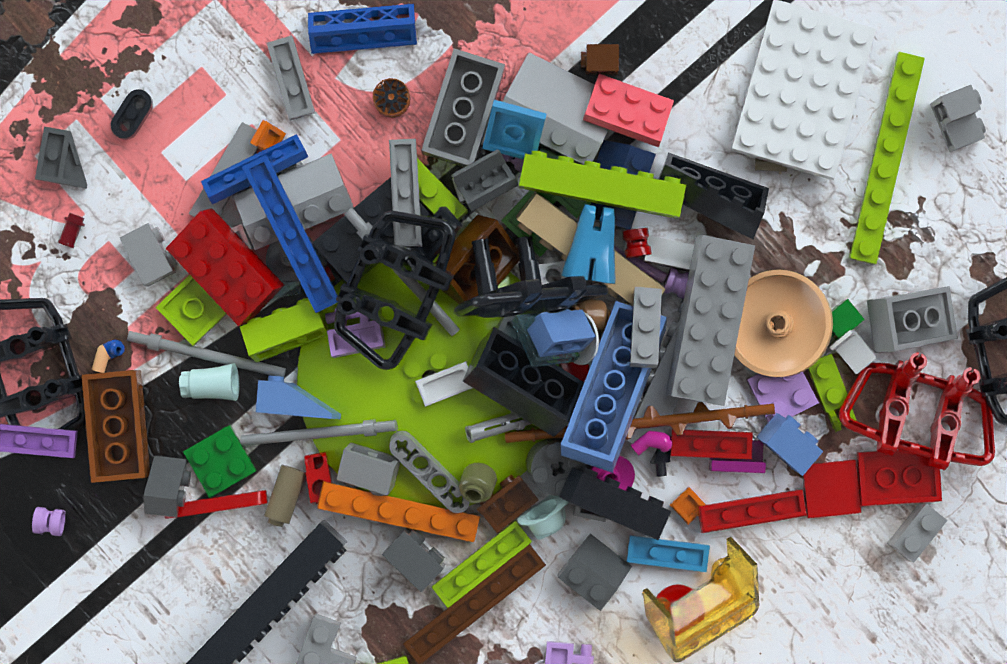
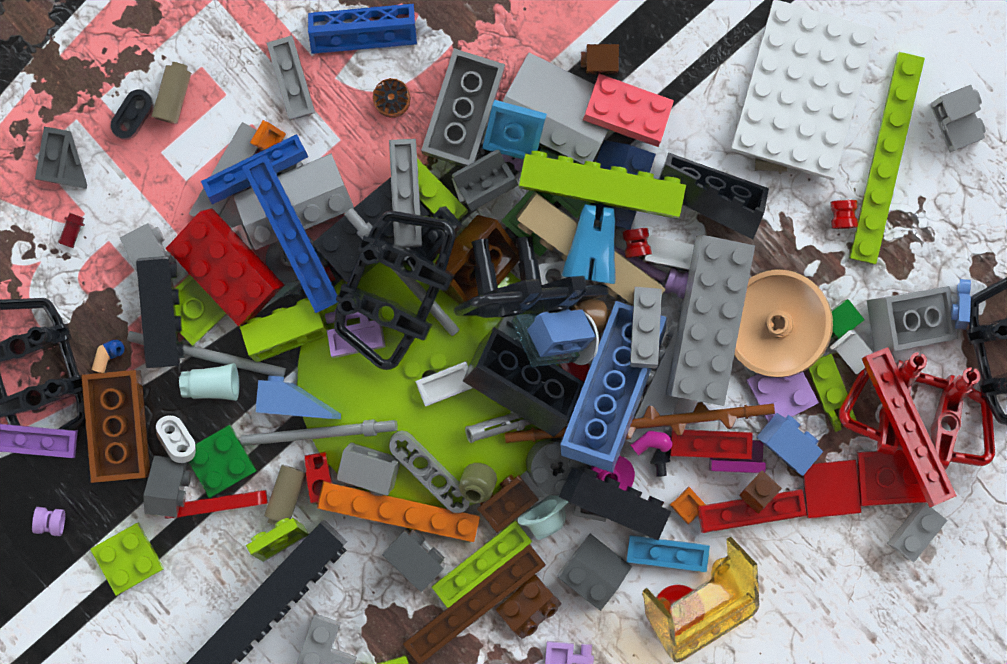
none -> lime plate [90,522,164,596]
none -> black brick [136,256,185,368]
none -> dark tan brick [151,62,192,124]
none -> white plate [156,416,196,463]
none -> lime plate [246,518,309,562]
none -> reddish brown bracket [495,574,562,639]
none -> reddish brown brick [739,470,782,514]
none -> red wheel [830,200,858,229]
none -> plate [861,347,957,508]
none -> medium blue plate [951,279,971,330]

